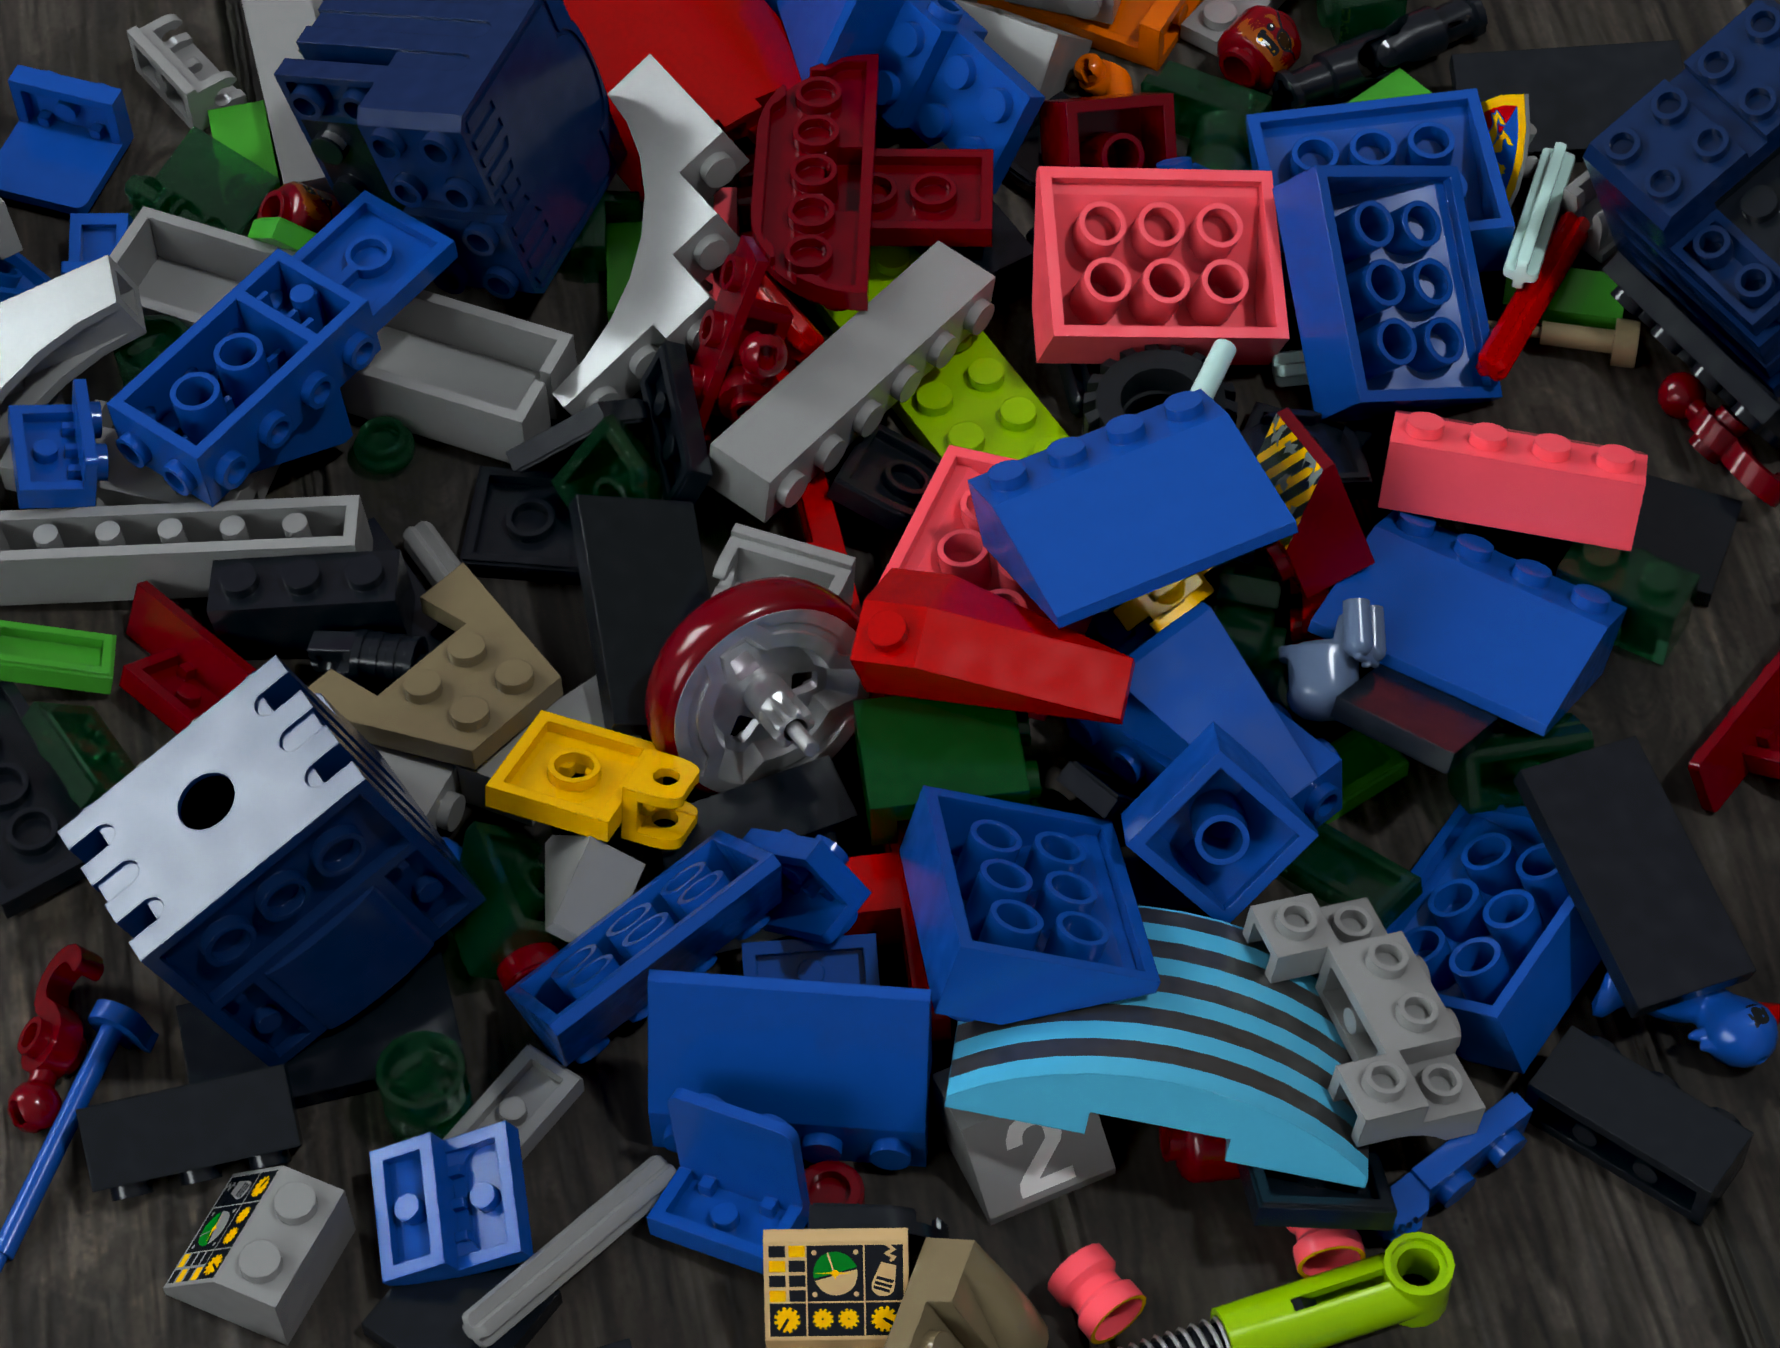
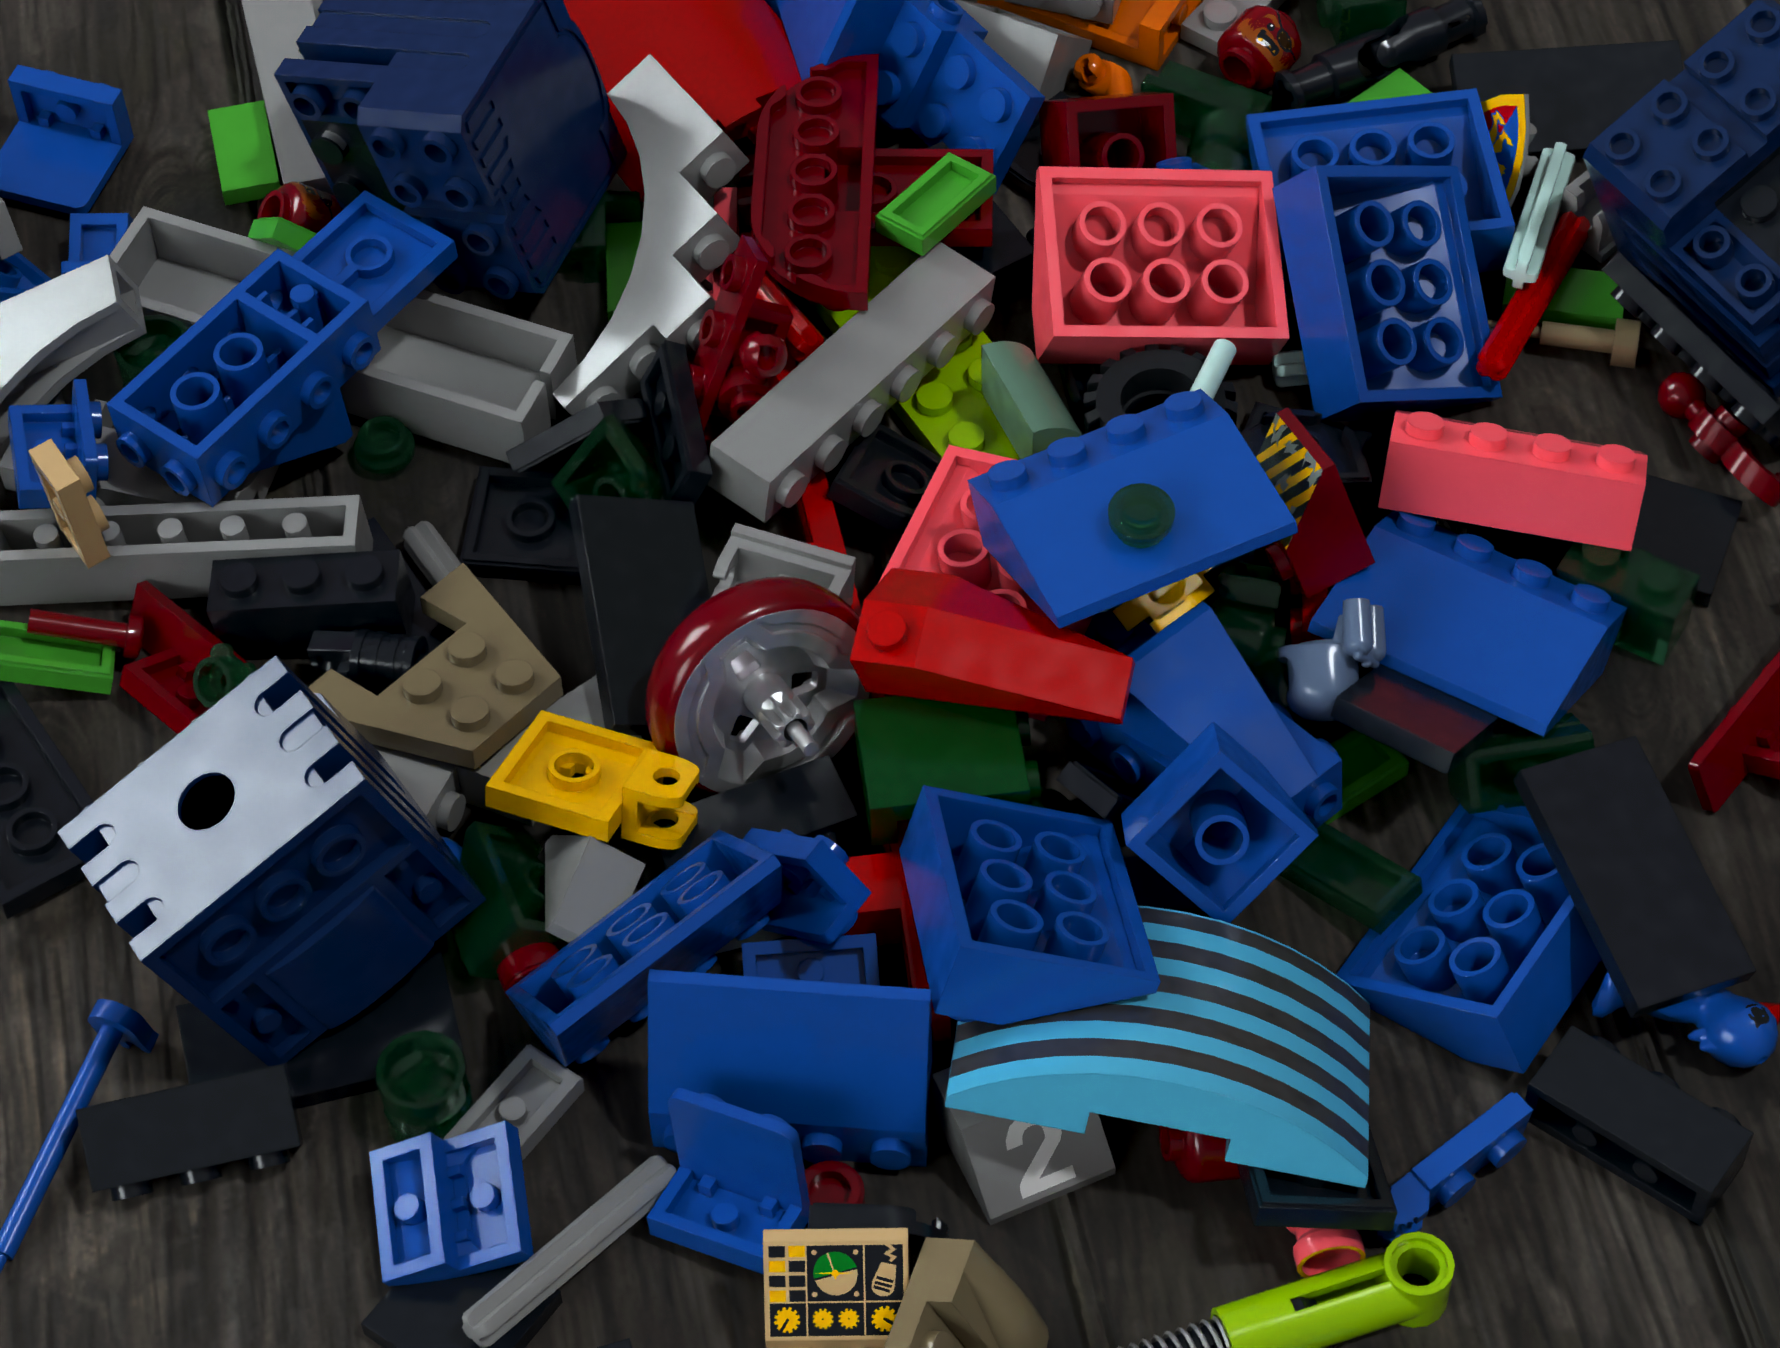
dark red piece [7,943,104,1134] -> none
clear green bracket [21,702,136,809] -> none
clear green hinge [124,126,280,235] -> none
light grey hinge [127,14,248,134] -> none
light grey slope [163,1165,356,1346] -> none
coral wheel [1047,1243,1147,1344] -> none
light grey bracket [1242,893,1486,1148] -> none
none -> dark red piece [27,608,145,659]
none -> tan plate [28,439,111,569]
none -> clear green plate [193,643,257,708]
none -> bright green tile [875,152,996,256]
none -> sand green brick [981,341,1082,459]
none -> clear green plate [1108,483,1175,548]

